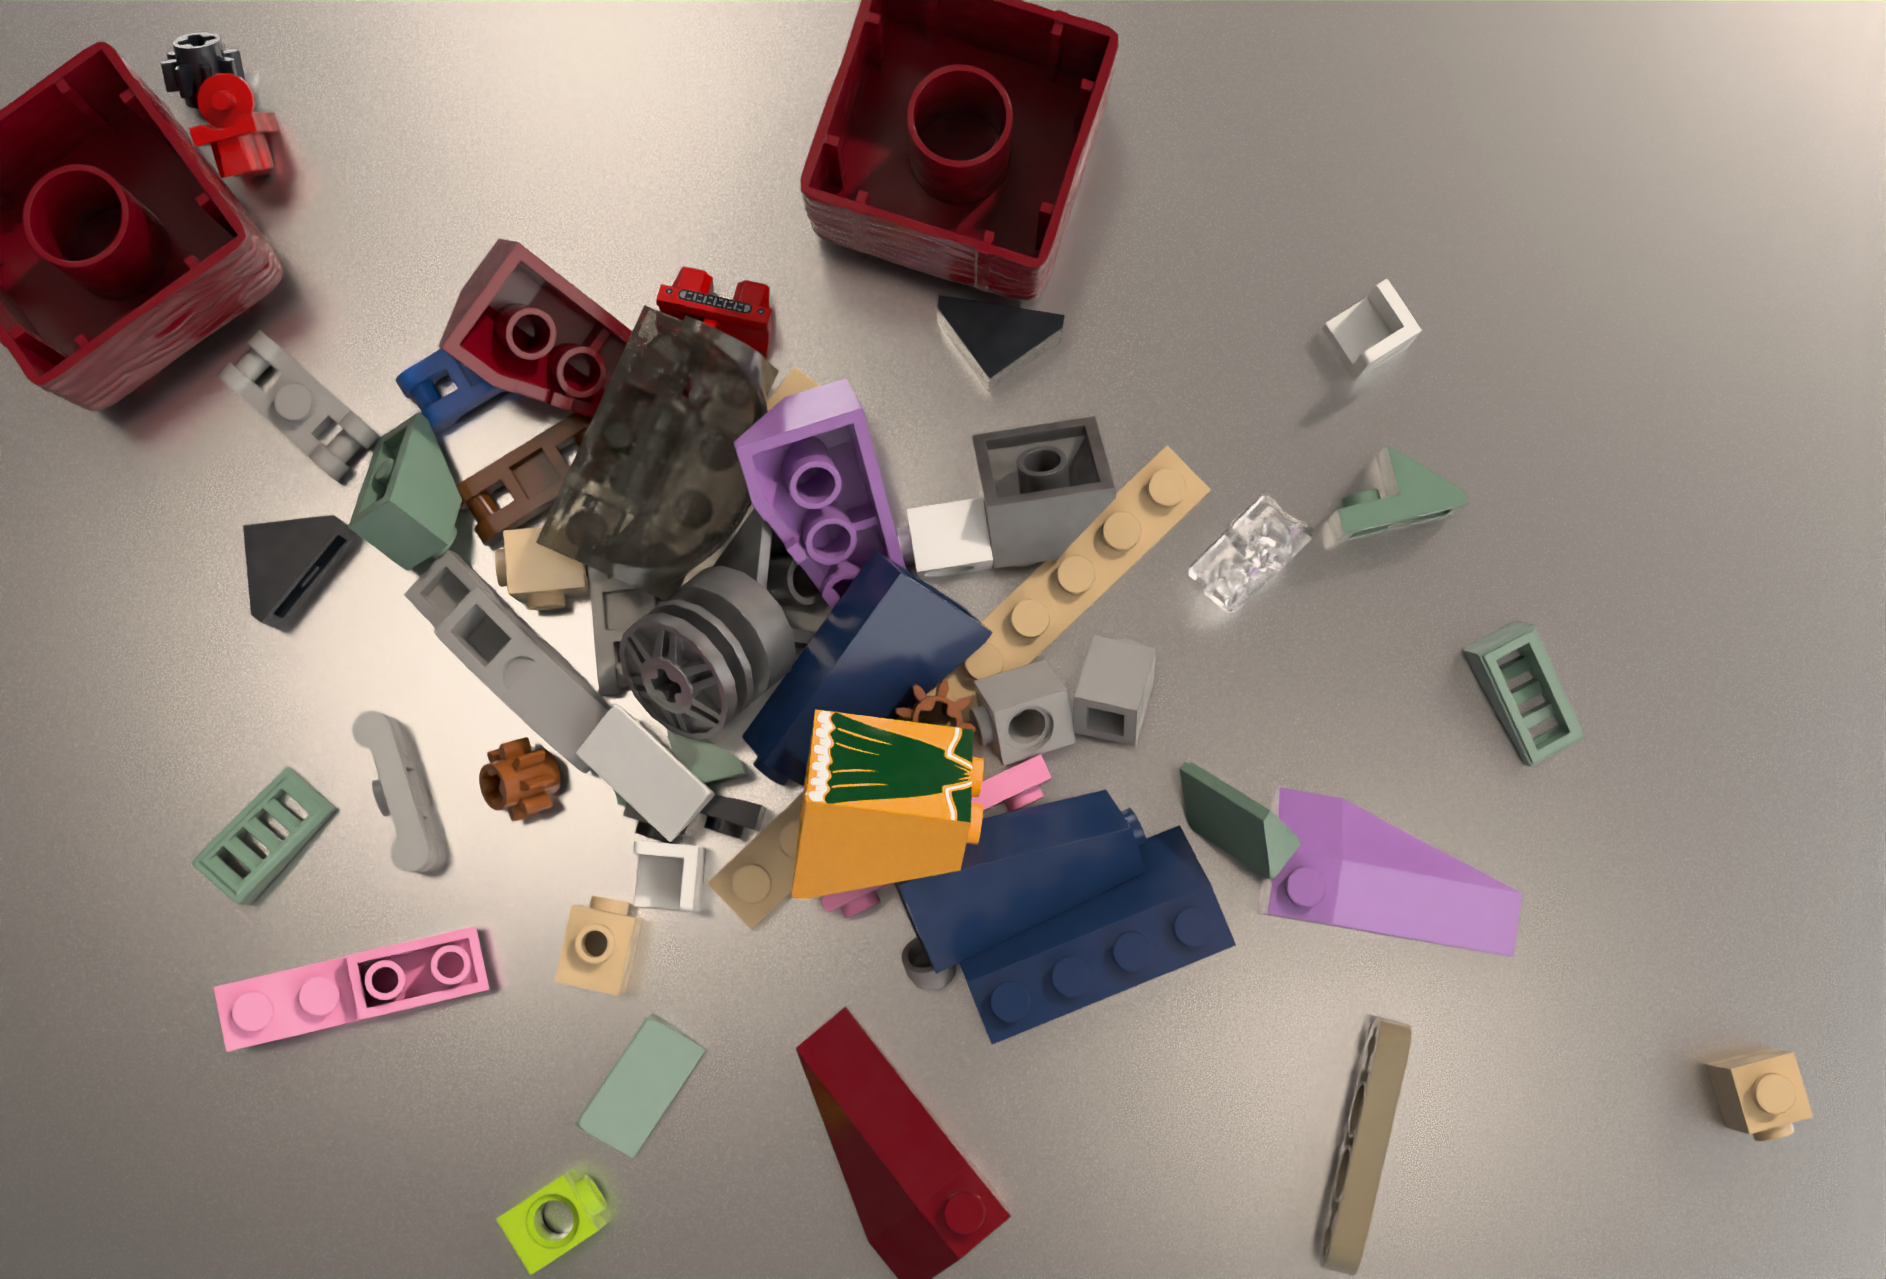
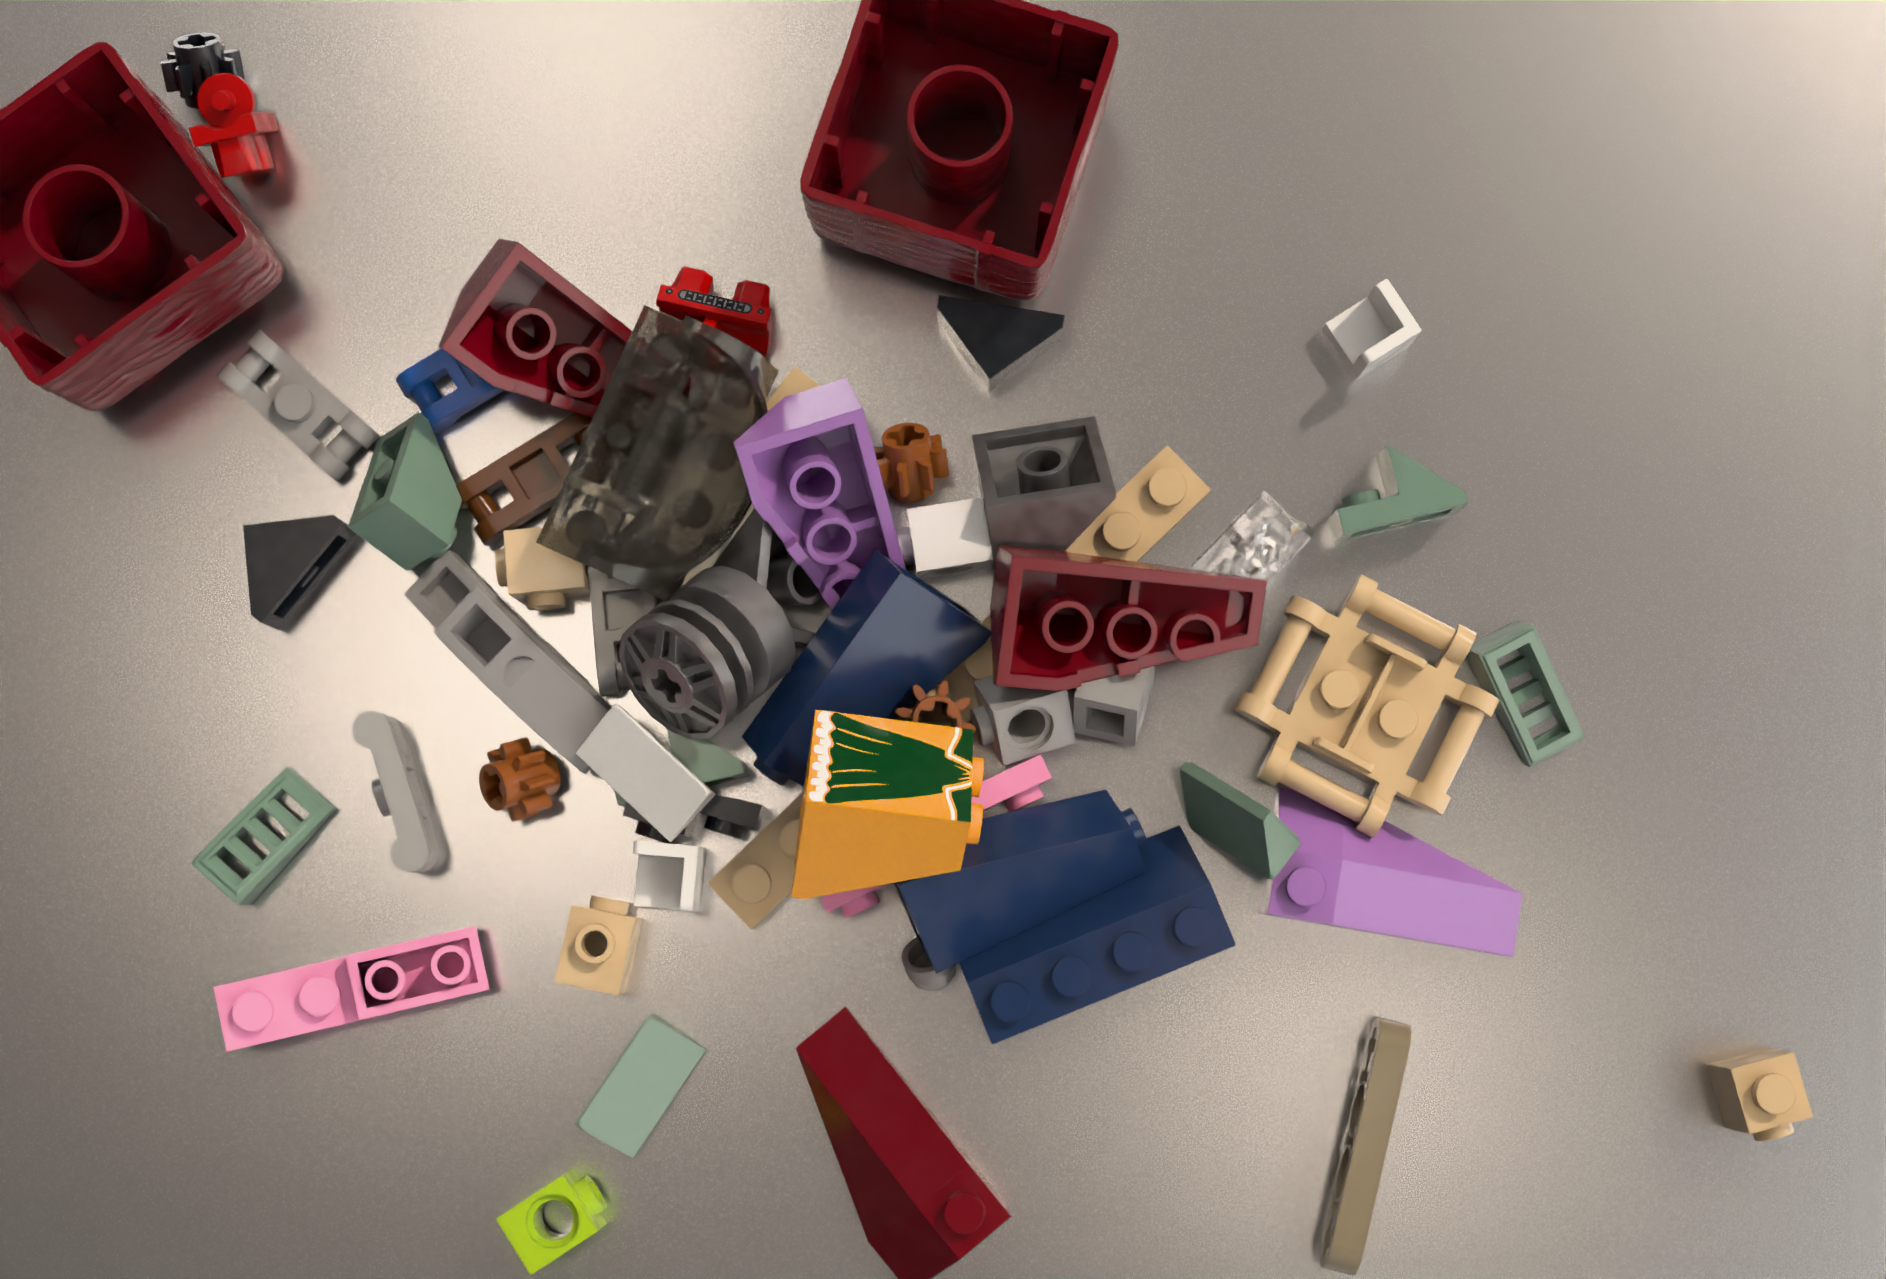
none -> dark orange gear [873,423,949,502]
none -> dark red wedge [990,545,1267,691]
none -> tan brick [1234,574,1500,838]

